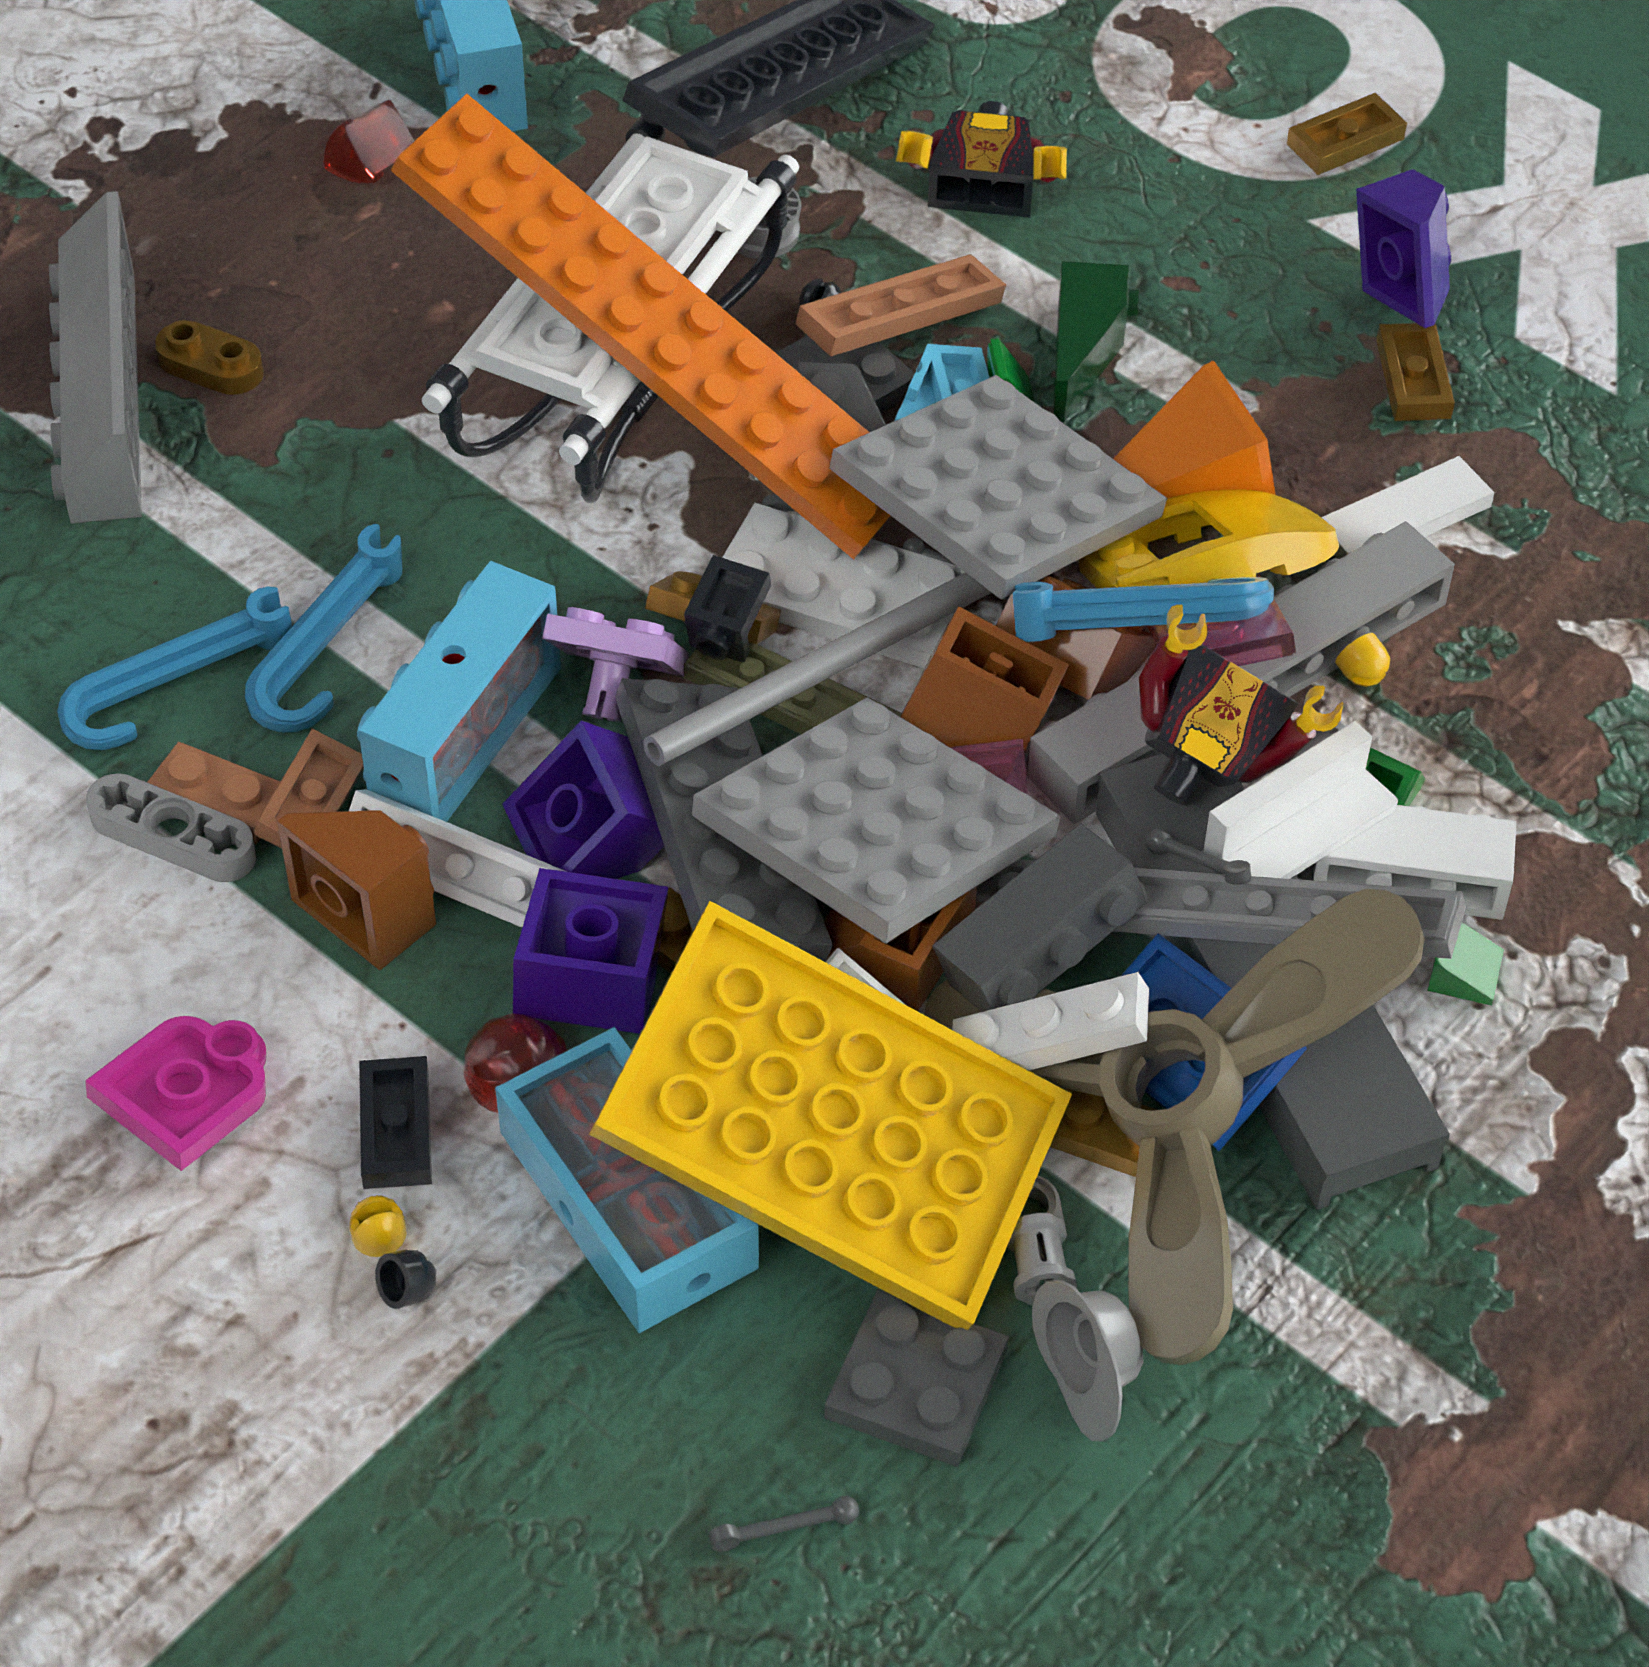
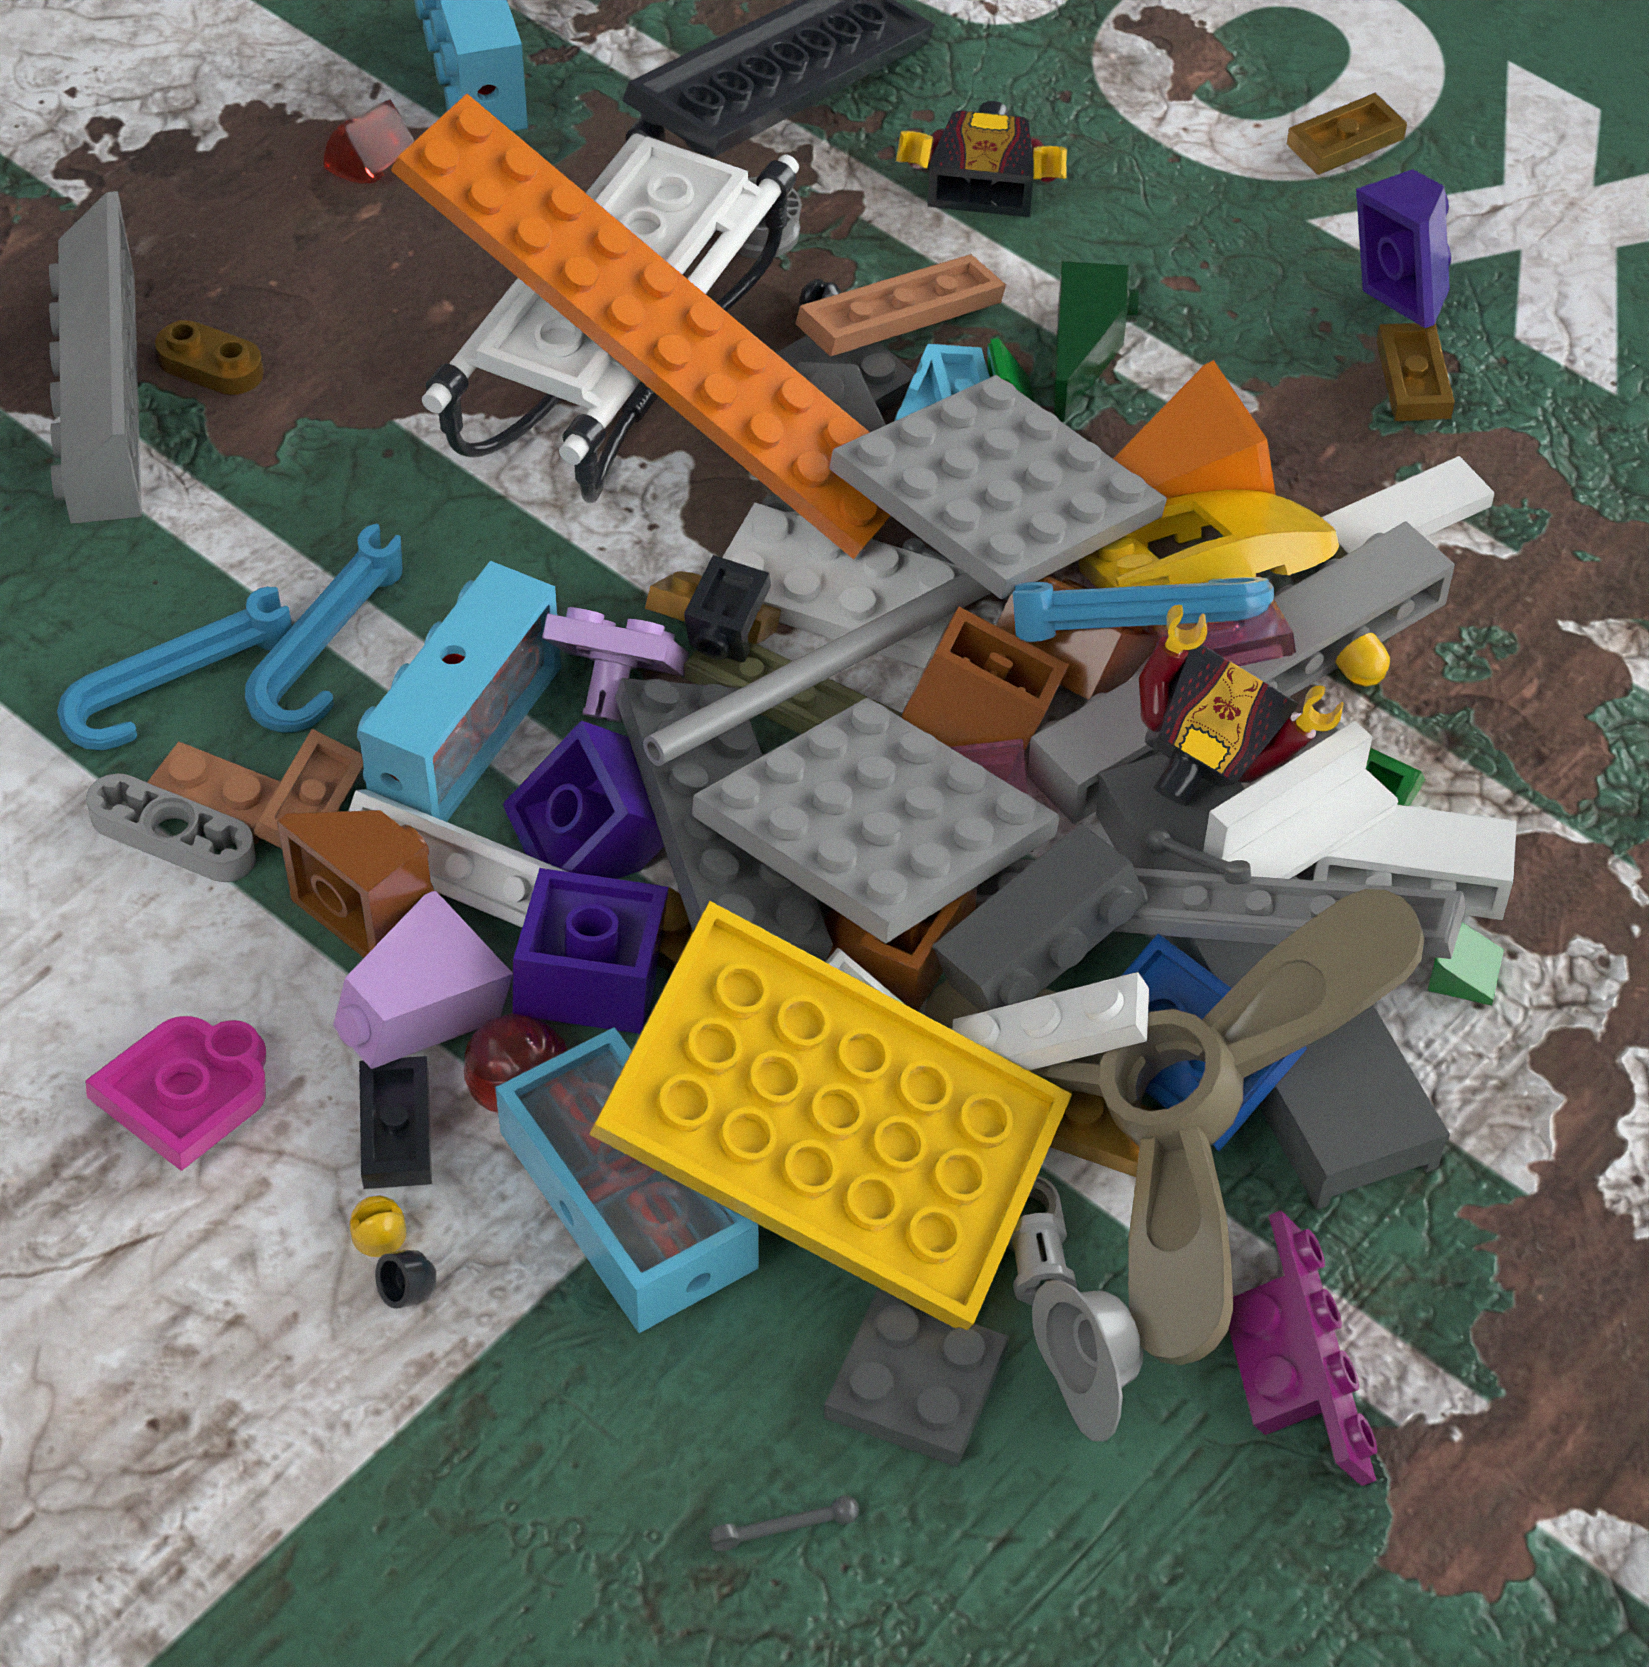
none -> lavender slope [333,891,513,1069]
none -> magenta bracket [1229,1210,1377,1486]

